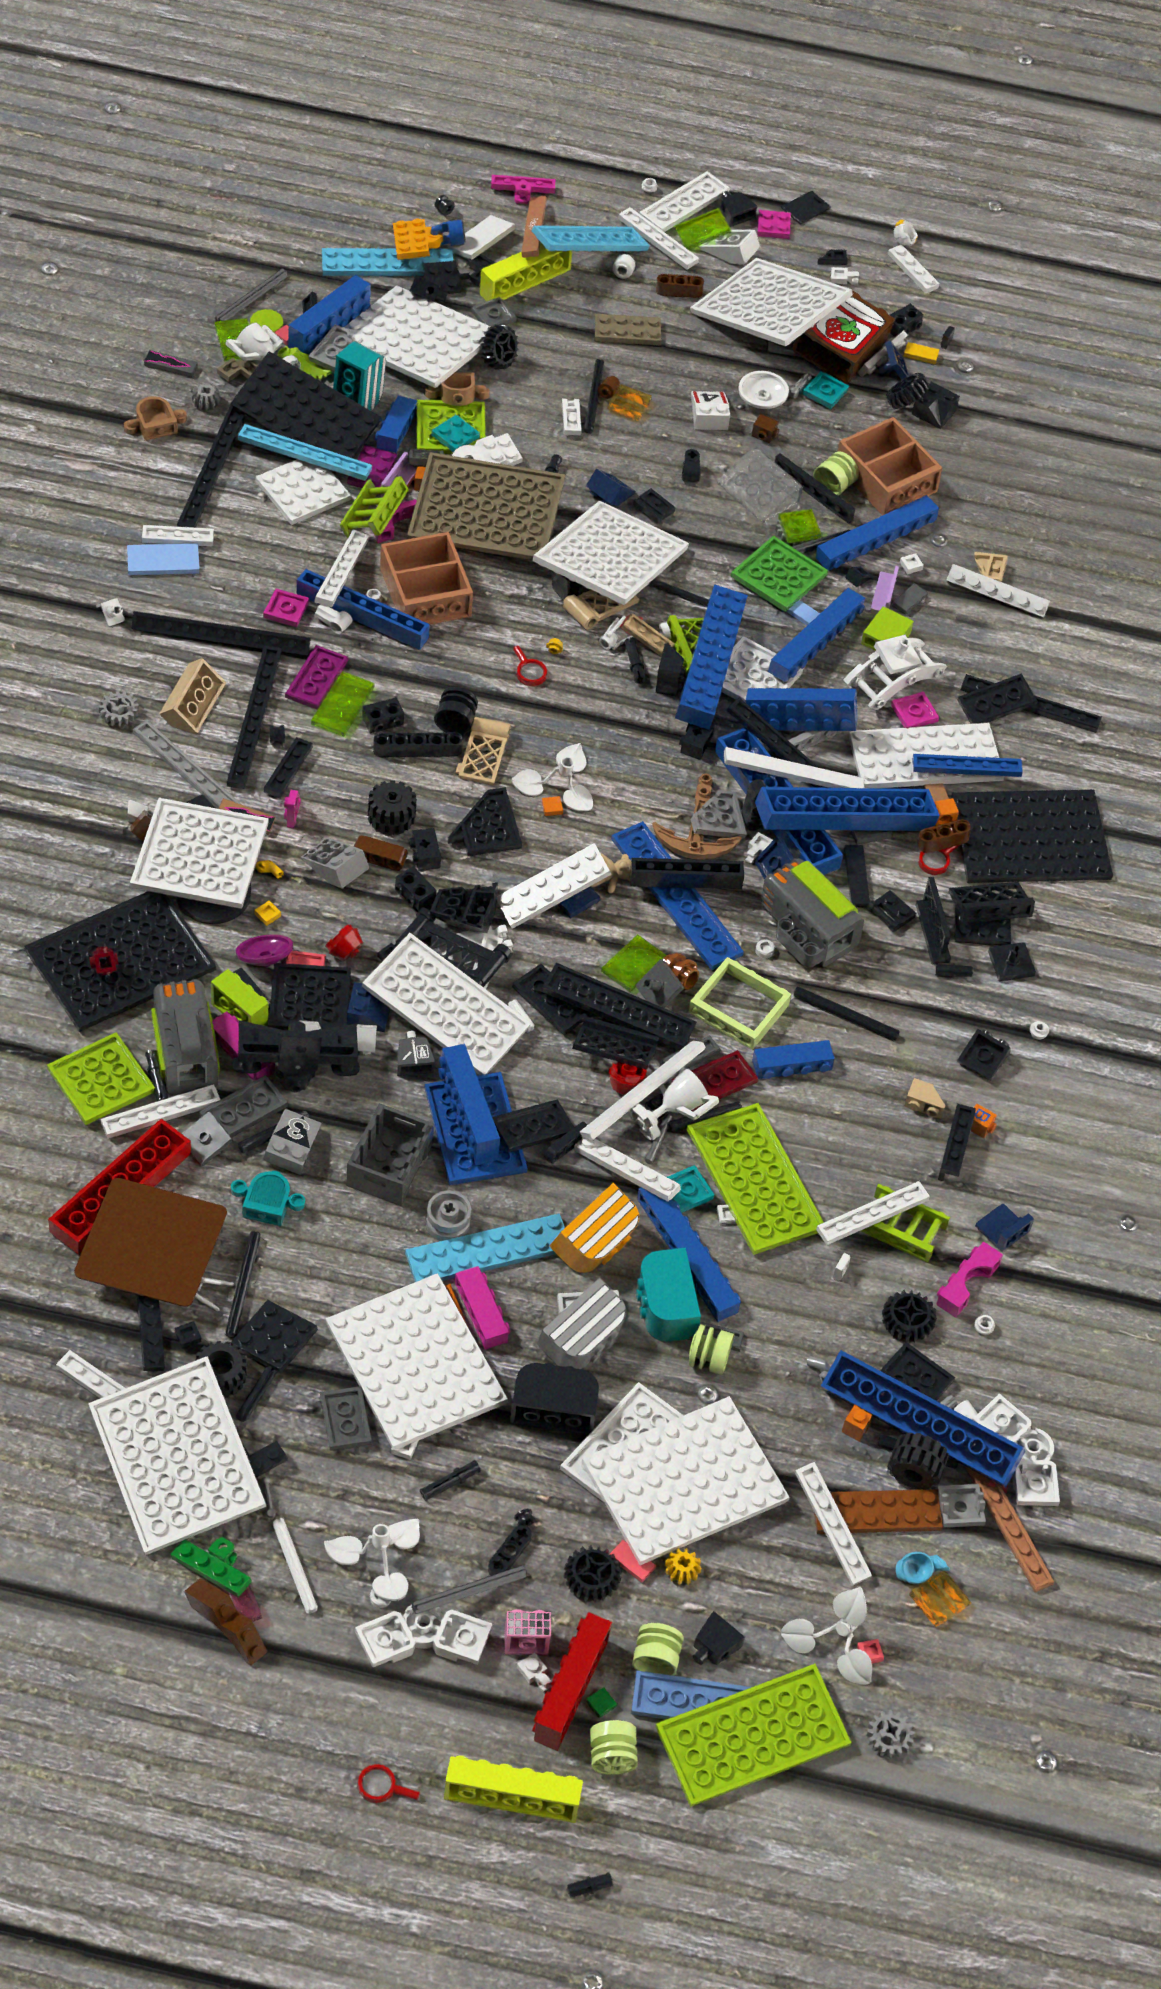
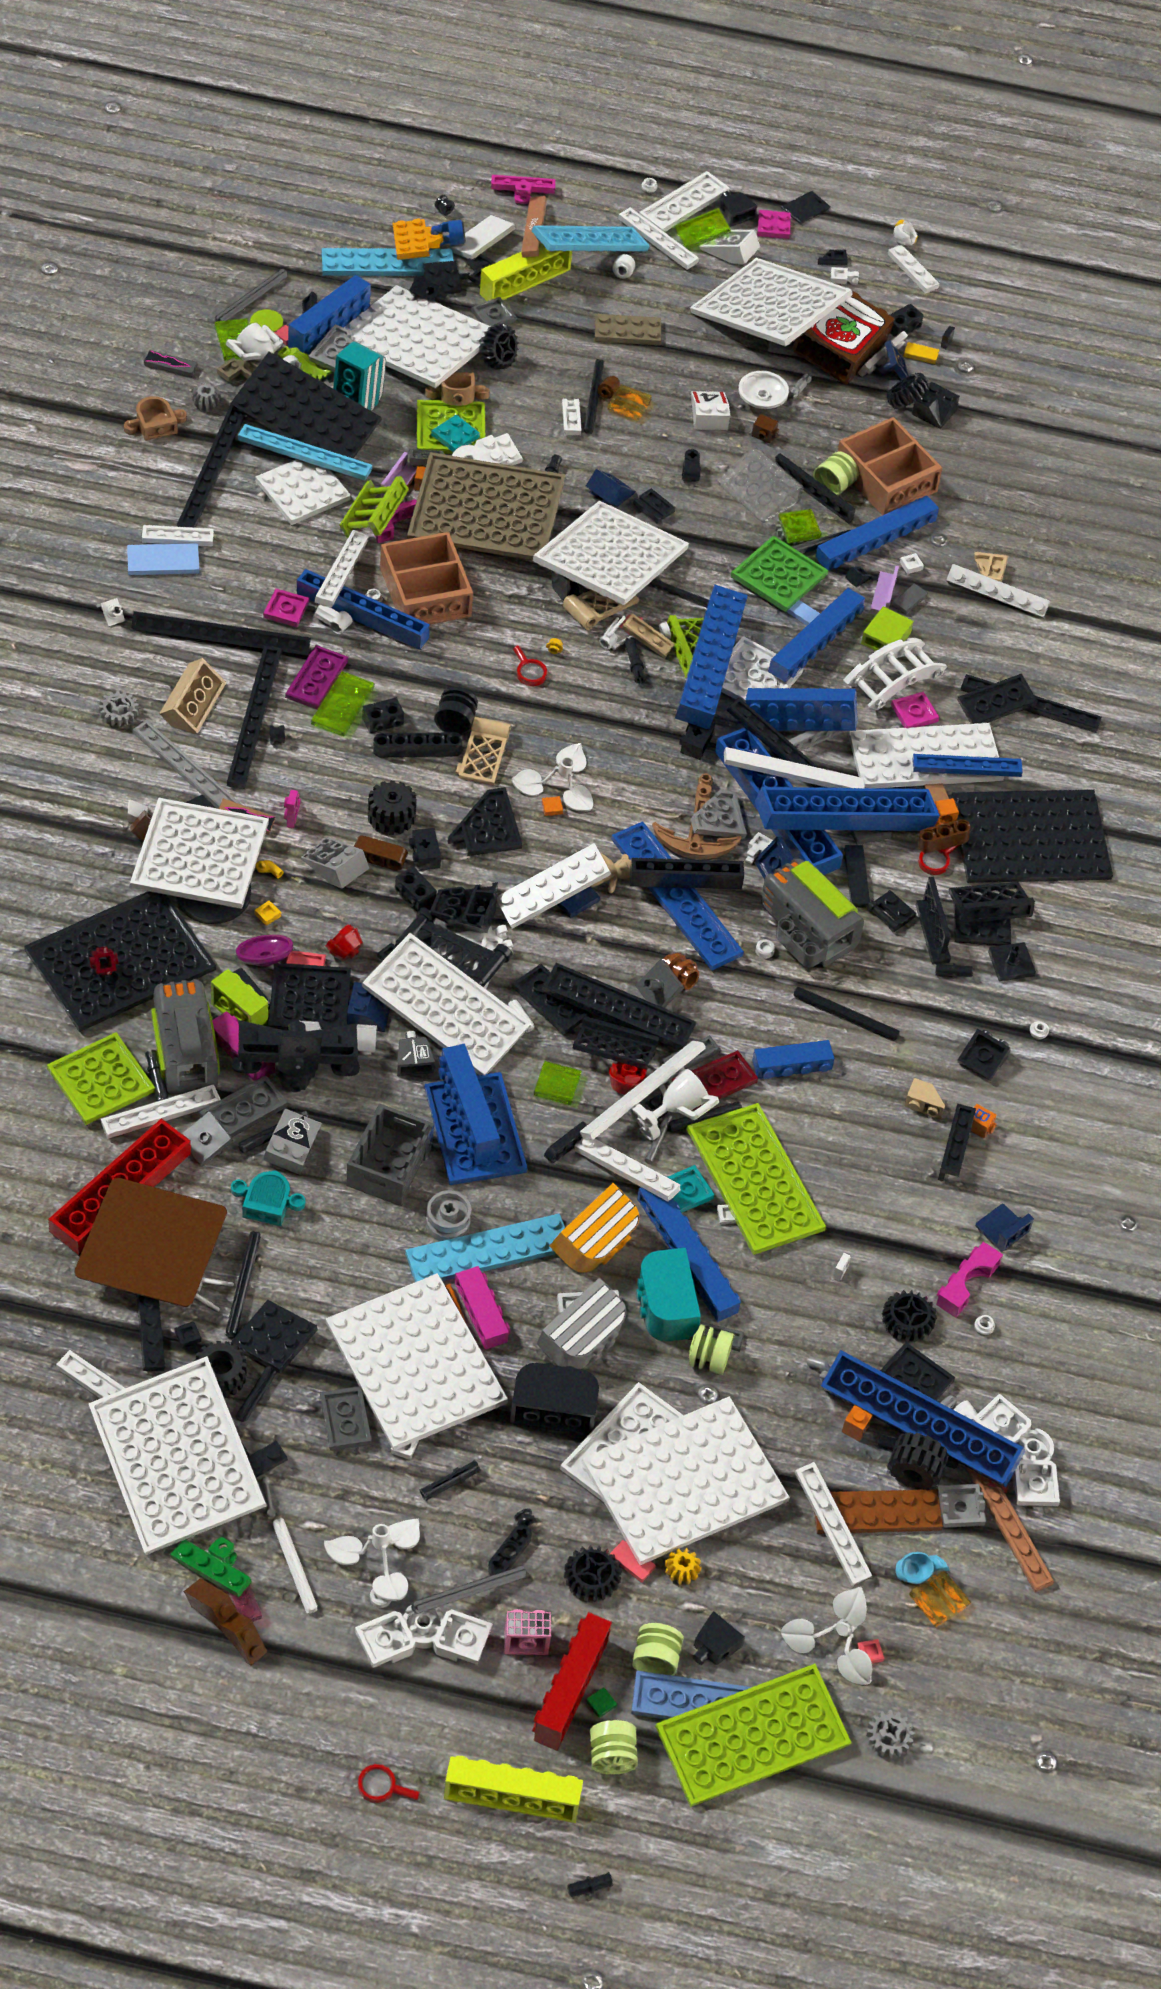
black plate [264,737,313,798] -> none
magenta plate [347,445,397,488] -> none
blue brick [375,395,418,453] -> none
black plate [492,1099,574,1153] -> none
white plate [517,1653,551,1692] -> none
clear neon green tile [601,934,667,992] -> none
black slope [655,643,686,697] -> none
reddish brown beam [656,274,704,298] -> none
yellowish green window [688,957,791,1050] -> none
black beam [741,779,766,831] -> none
teal plate [803,372,849,409] -> none
white plate [817,1181,930,1245] -> none
lime fence [860,1184,950,1263] -> none
white tile [874,635,922,674] -> none
none -> clear neon green tile [534,1061,582,1105]

